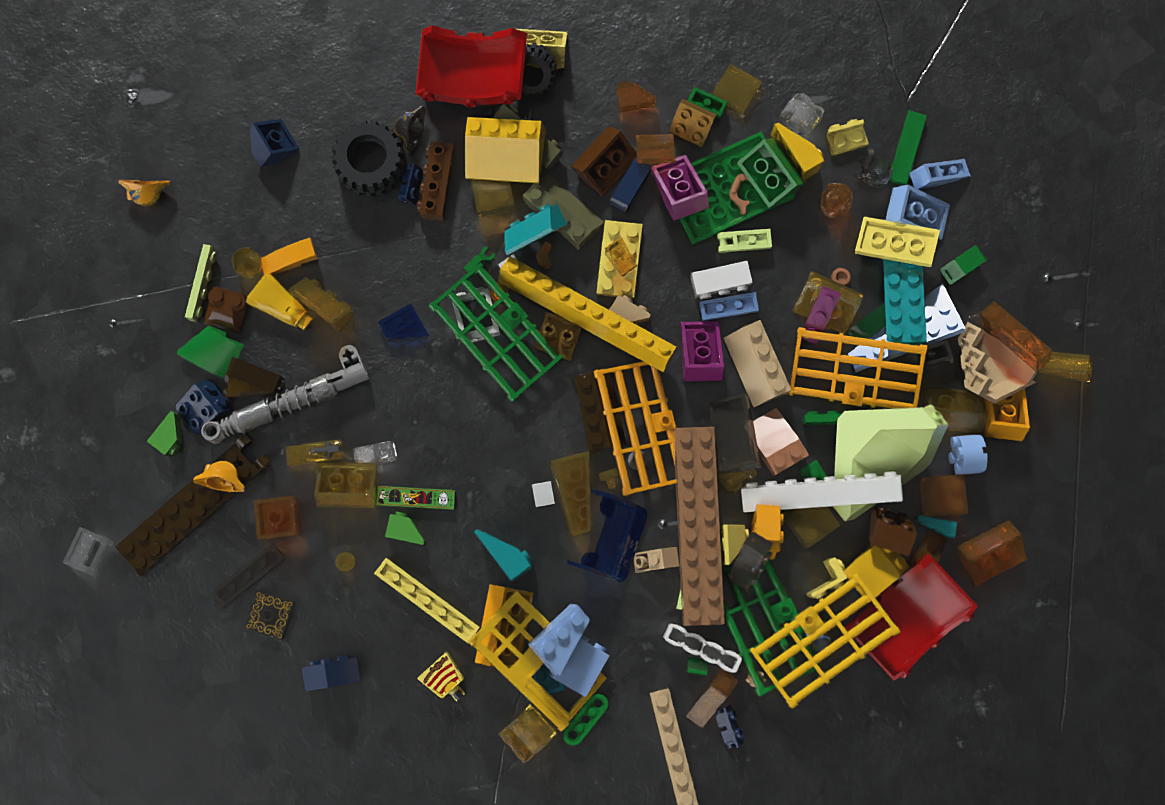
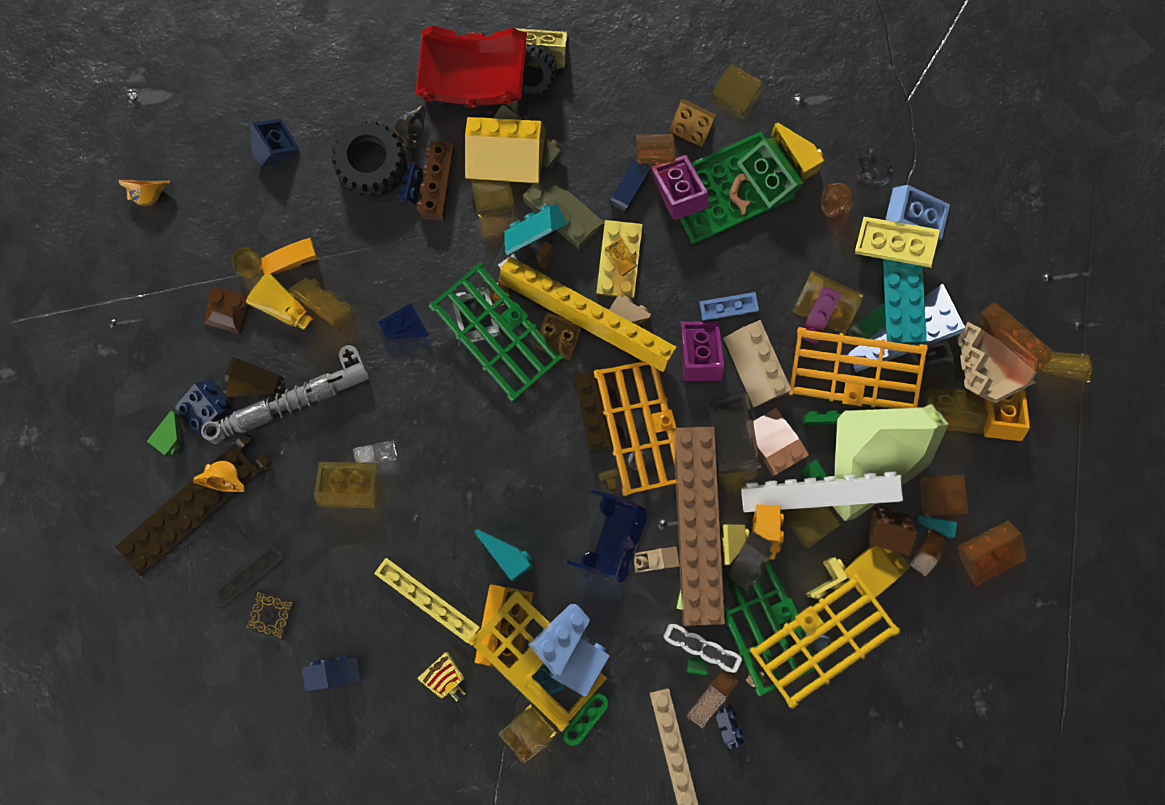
clear plate [62,527,113,577] -> none
green slope [177,325,244,378] -> none
yellowish green plate [185,244,217,322] -> none
clear orange brick [254,496,301,540] -> none
clear yellow plate [286,439,344,466] -> none
clear yellow plate [335,552,355,572] -> none
tile [377,486,456,510] -> none
bright green slope [385,511,426,545] -> none
green plate [464,246,496,275] -> none
white sticker [532,481,555,507] -> none
clear yellow wedge [550,451,591,538] -> none
reddish brown slope [571,126,639,197] -> none
clear orange slope [615,81,656,113] -> none
green slope [687,87,728,119] -> none
white brick [690,261,753,300] -> none
yellowish green plate [717,229,772,253] -> none
clear brick [779,93,825,138] -> none
light yellow bracket [825,119,868,156] -> none
nougat tile [831,268,851,288] -> none
red panel [845,553,978,681] -> none
green tile [887,110,927,186] -> none
light blue slope [910,159,970,190] -> none
green slope [939,245,987,285] -> none
light blue brick [948,435,987,475] -> none

